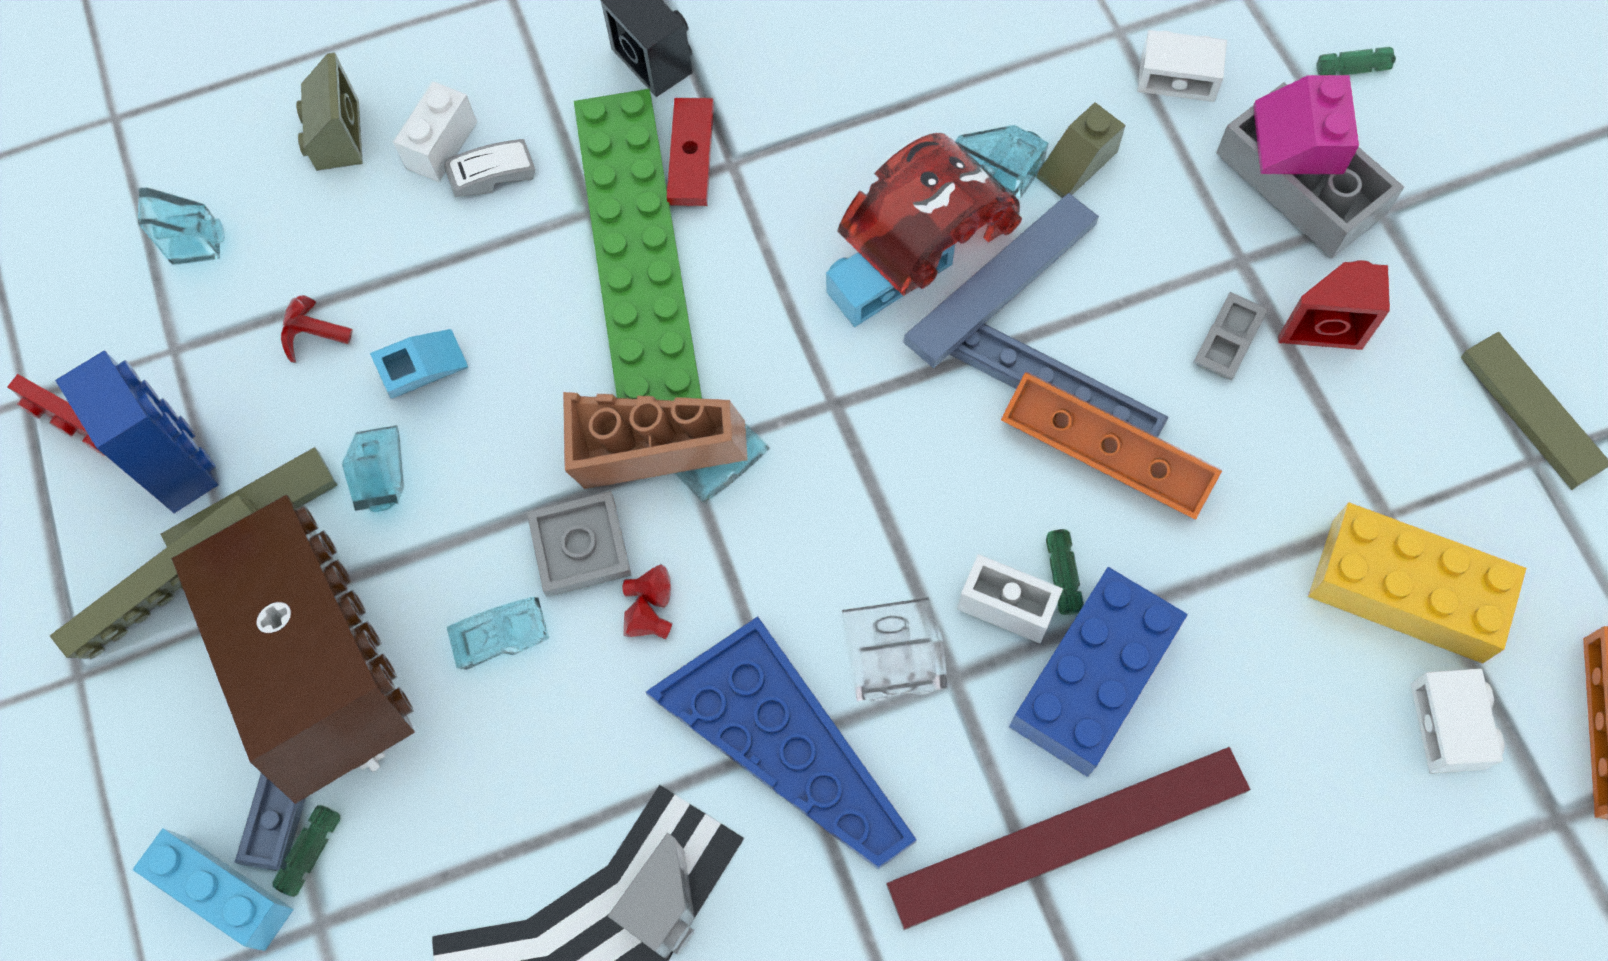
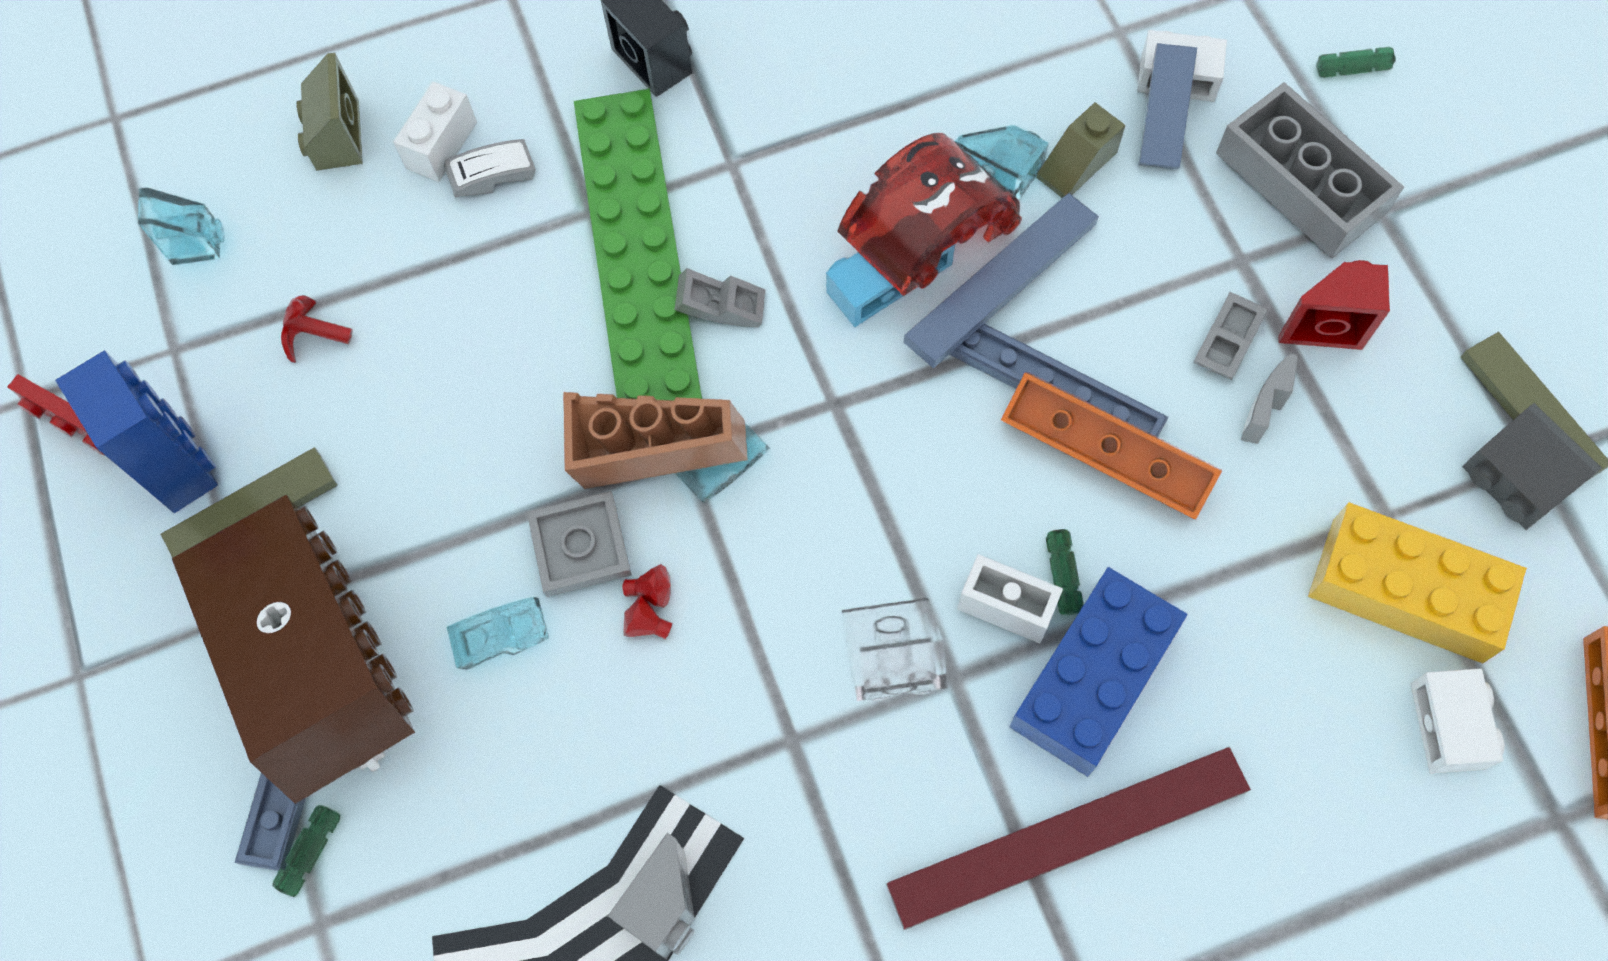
olive piece [50,495,258,659] -> none
medium azure brick [132,828,294,951] -> none
clear light blue slope [342,425,404,512] -> none
medium azure slope [370,329,468,399] -> none
blue wing [645,616,917,869] -> none
red tile [667,98,714,206] -> none
dark pink slope [1253,75,1359,174] -> none
none -> light grey slope [675,268,765,328]
none -> sand blue tile [1138,43,1197,169]
none -> light grey slope [1241,353,1298,444]
none -> dark grey slope [1462,403,1602,530]

